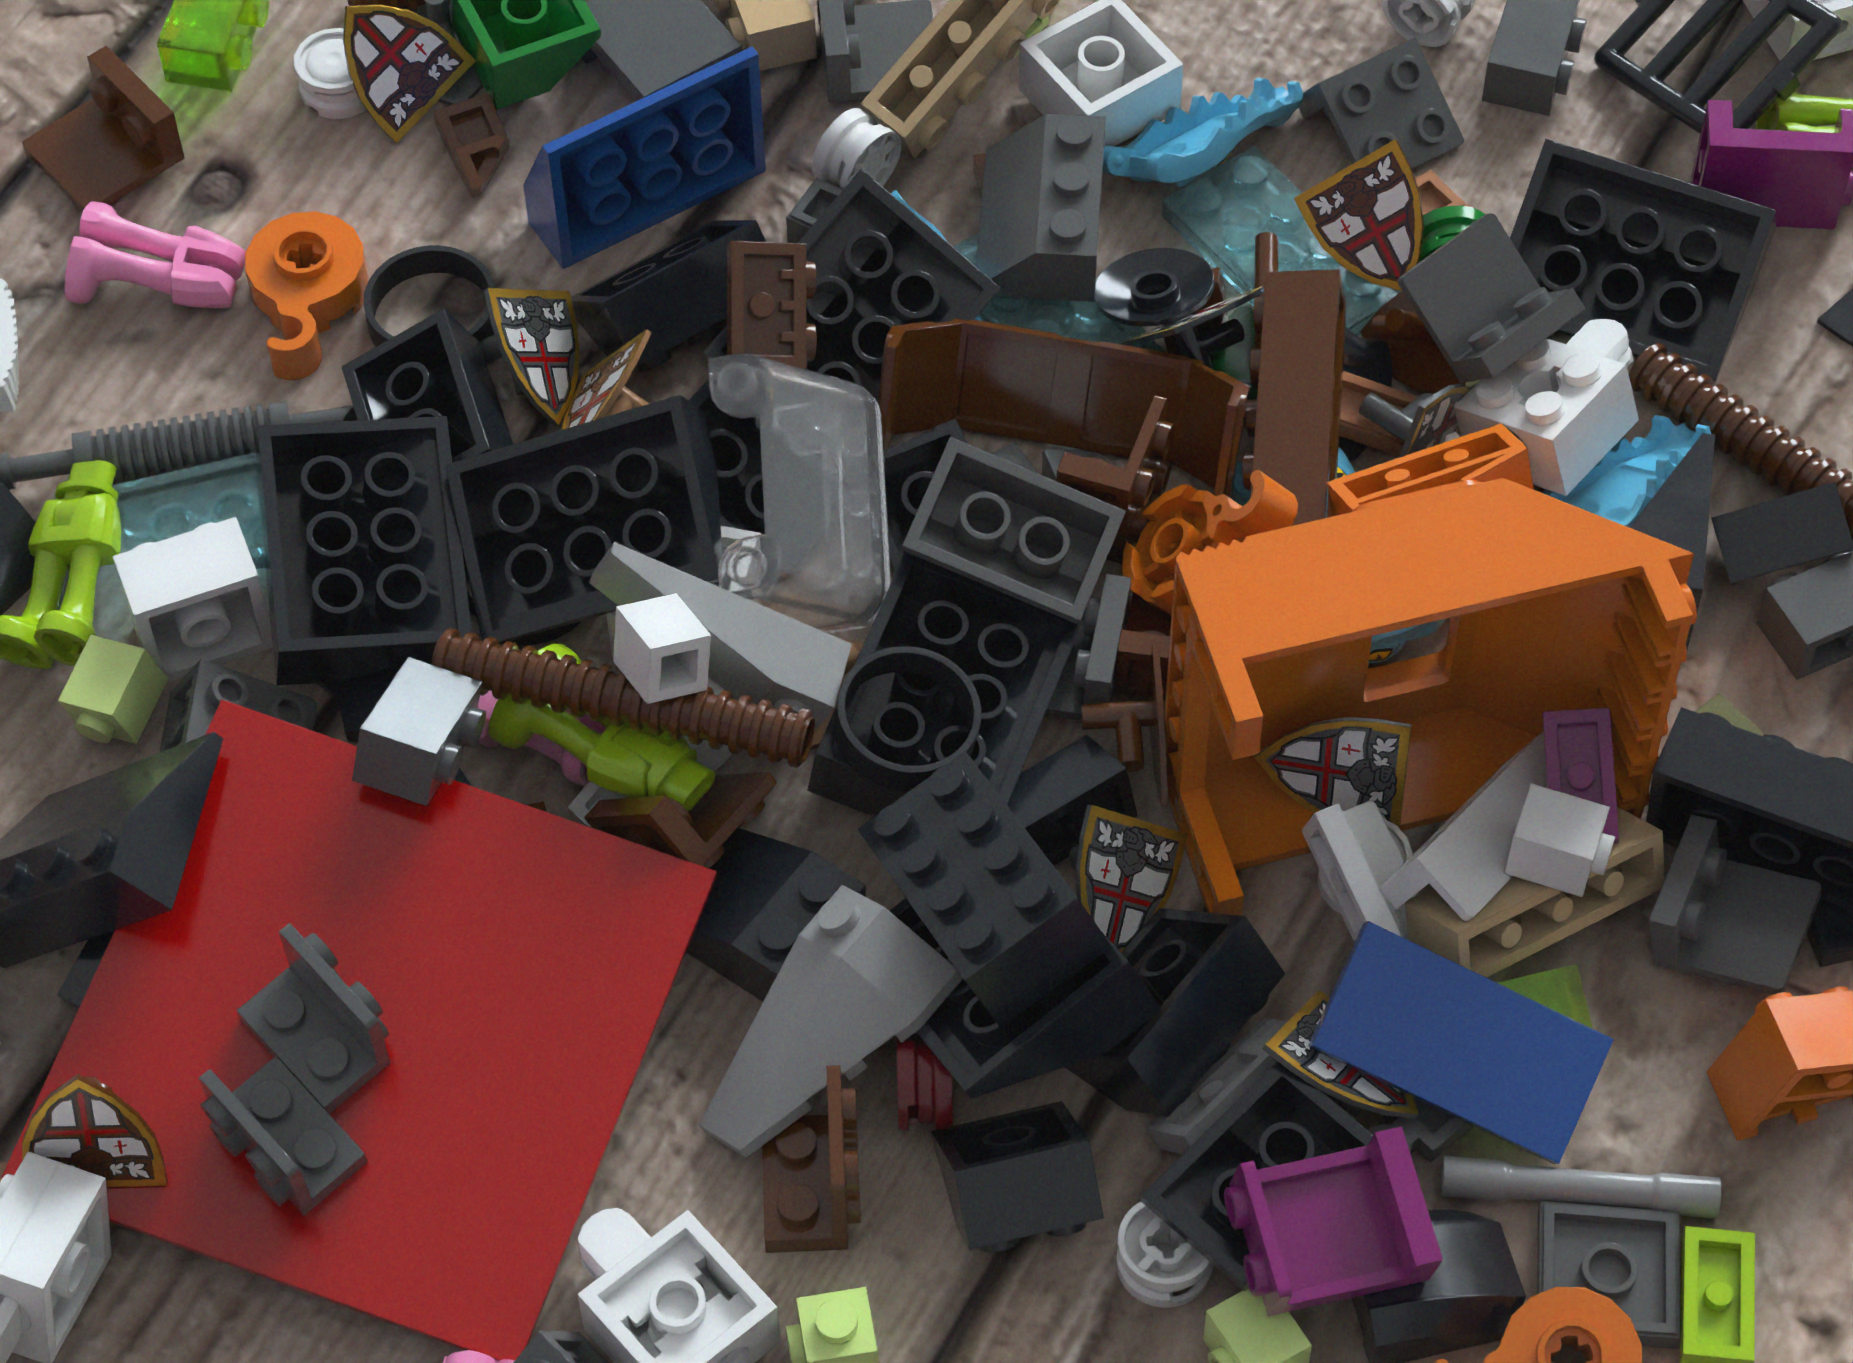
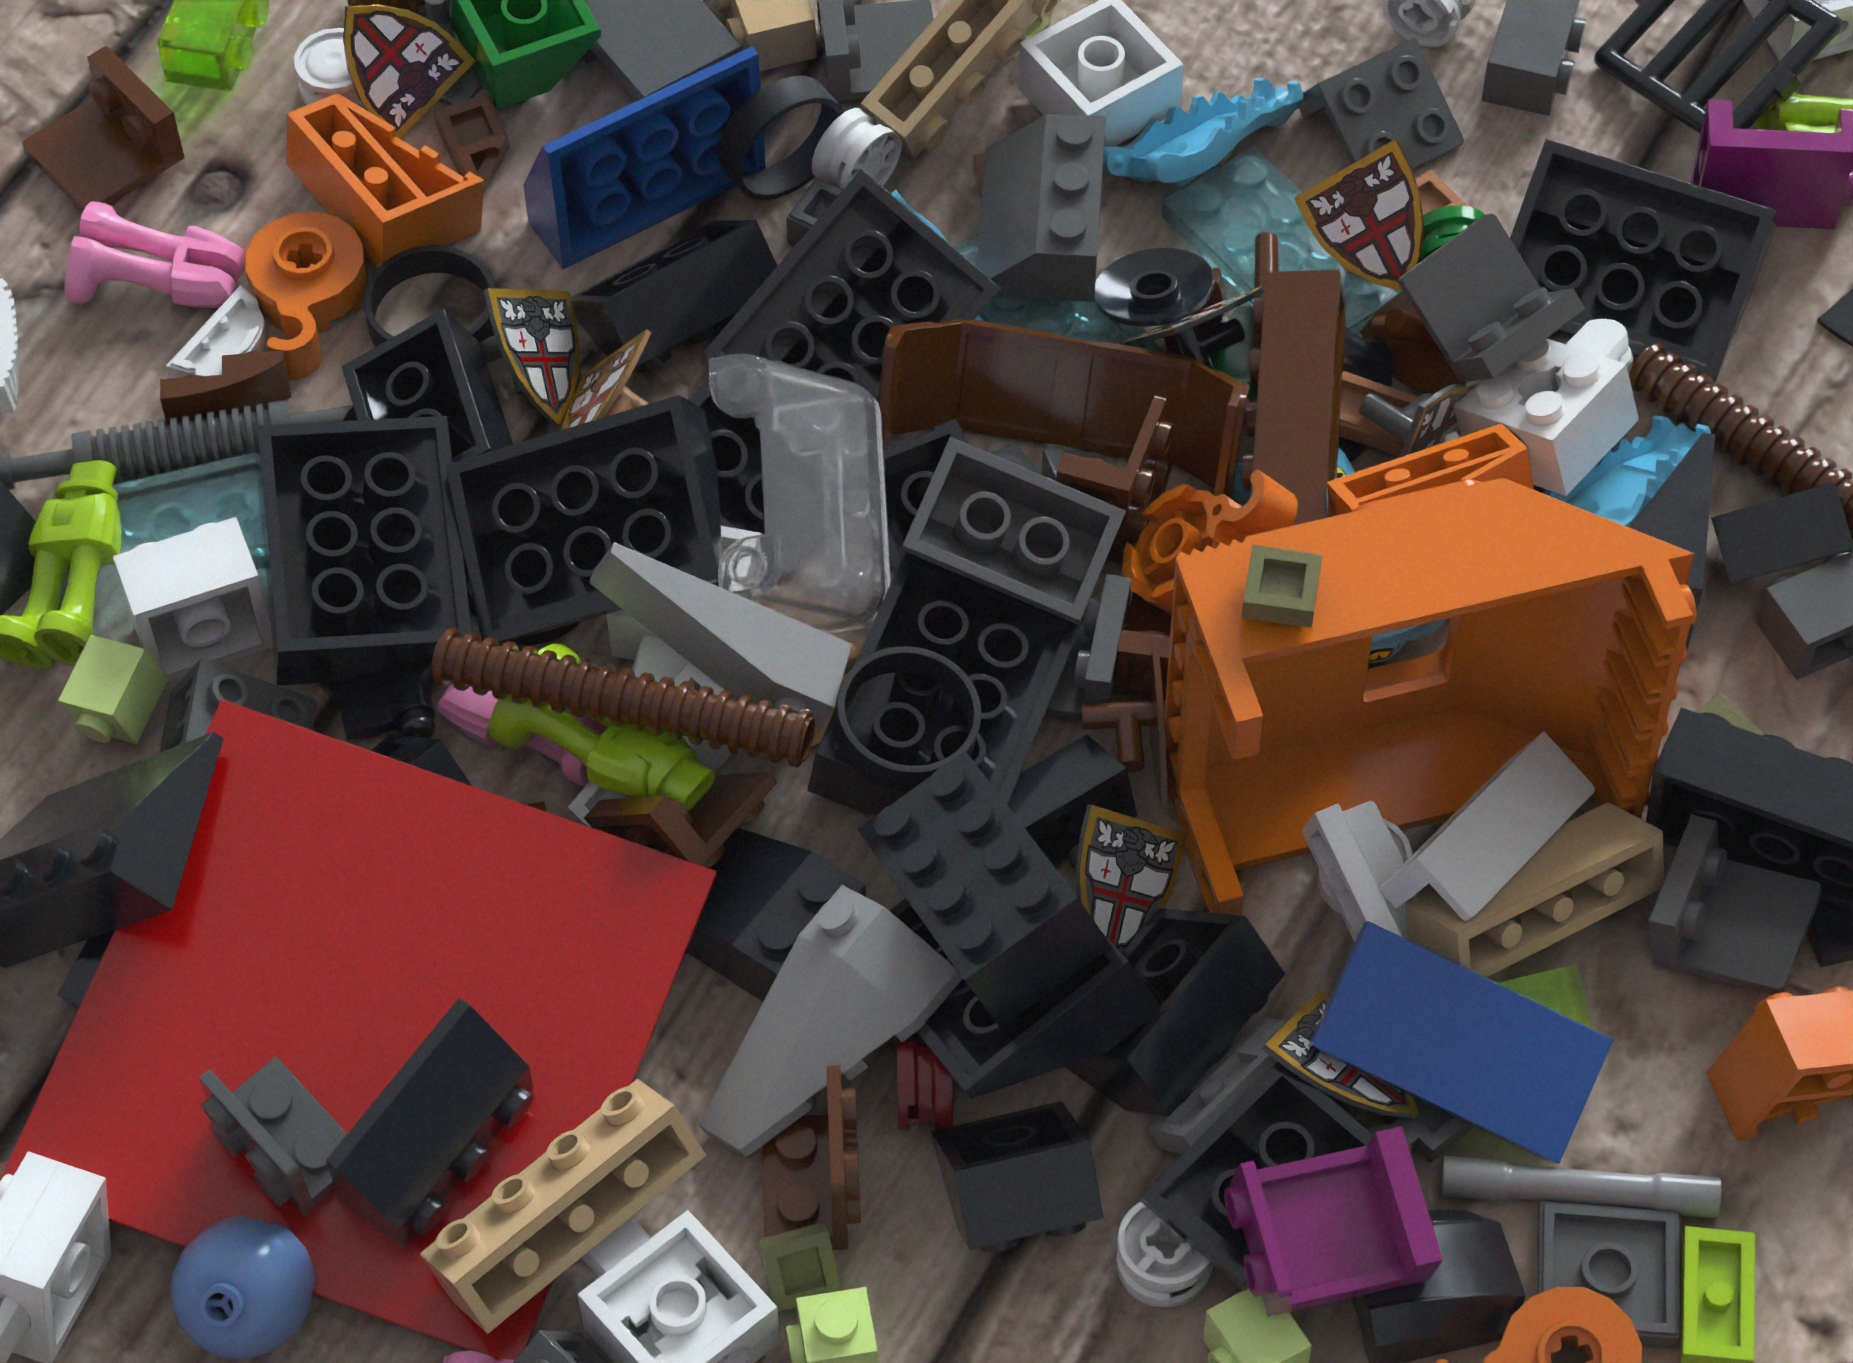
shield [22,1074,167,1187] -> none
dark grey bracket [236,923,391,1114] -> none
brick [352,657,486,806] -> none
white brick [613,593,711,704] -> none
reddish brown bracket [727,241,817,386] -> none
shield [1255,717,1412,829] -> none
white brick [1504,783,1615,897] -> none
magenta plate [1543,708,1619,844] -> none
none -> reddish brown slope [160,351,291,425]
none -> white plate [166,285,266,379]
none -> medium blue cylinder [170,1214,316,1360]
none -> orange wedge [286,93,484,268]
none -> black slope [326,997,534,1248]
none -> tan brick [420,1078,707,1333]
none -> black tyre [718,76,844,200]
none -> olive plate [757,1222,842,1312]
none -> olive plate [1242,545,1322,628]

